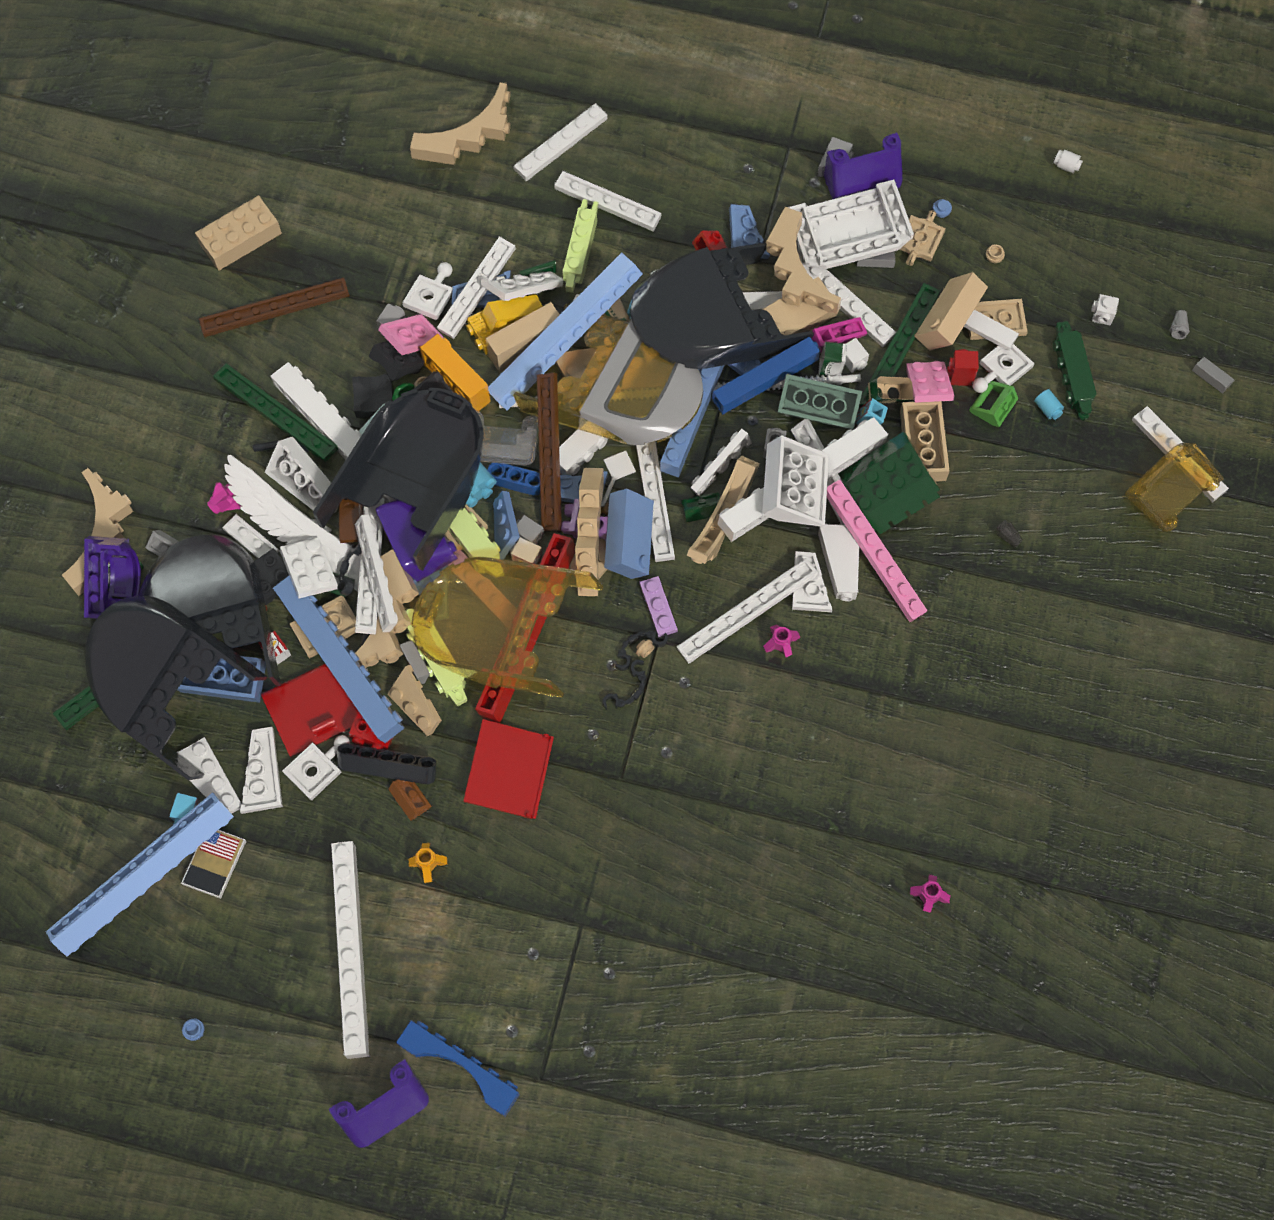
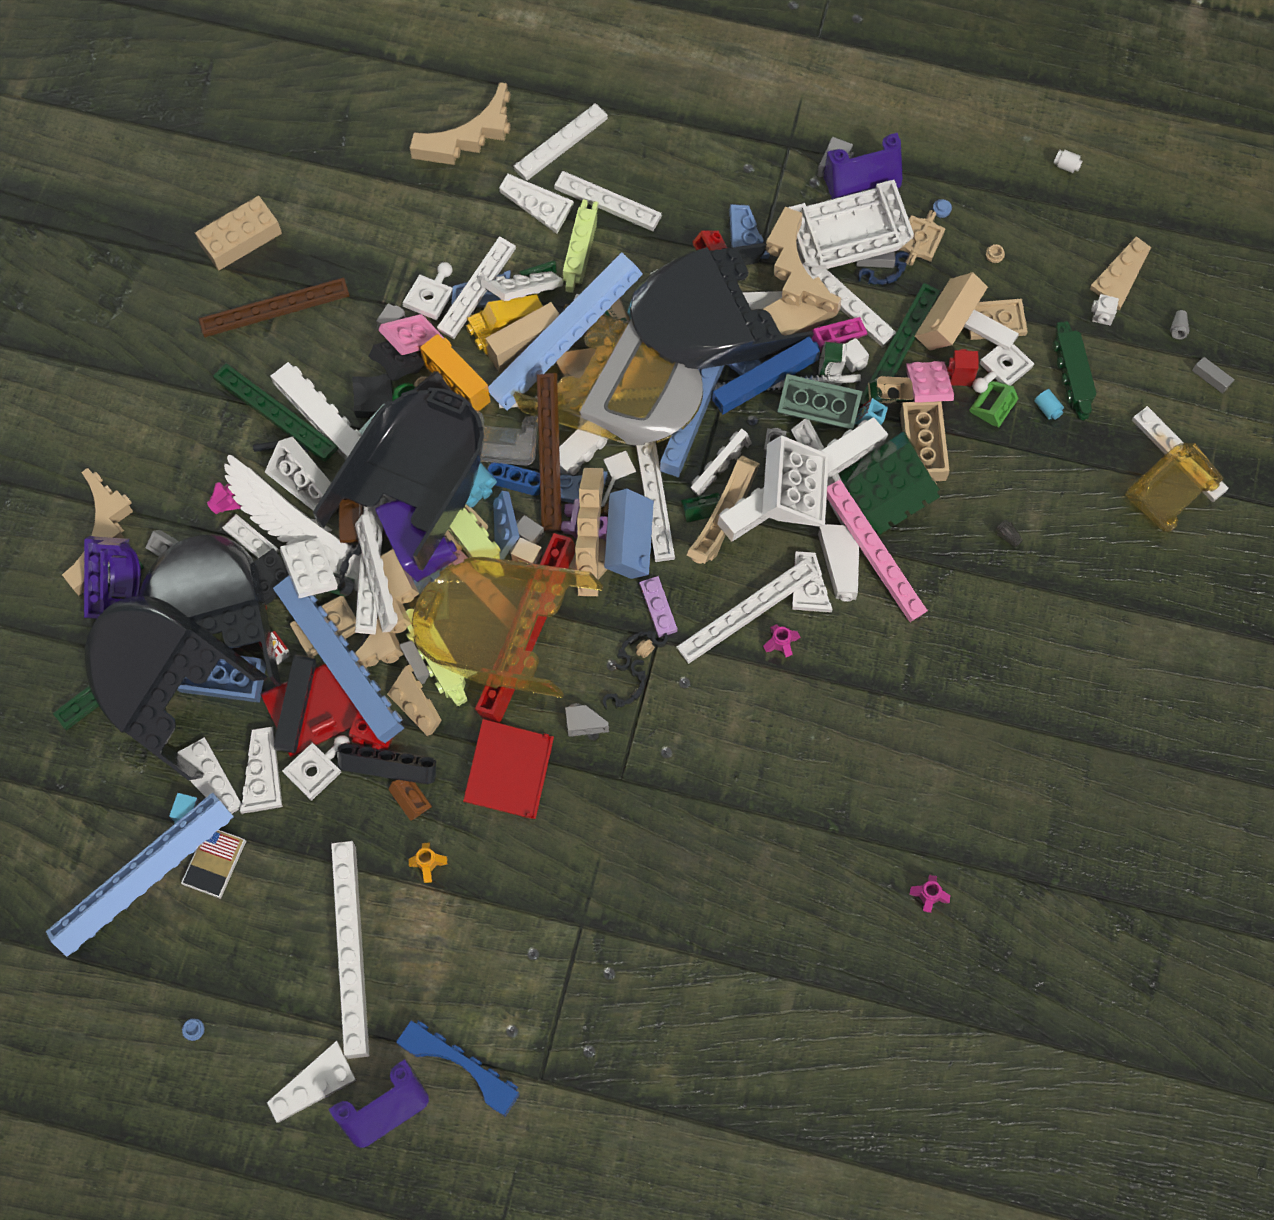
none -> white wing [267,1041,356,1123]
none -> black beam [274,654,316,753]
none -> white wing [499,174,573,233]
none -> light grey slope [565,704,609,737]
none -> dark blue piece [858,252,909,285]
none -> tan wing [1090,237,1151,311]

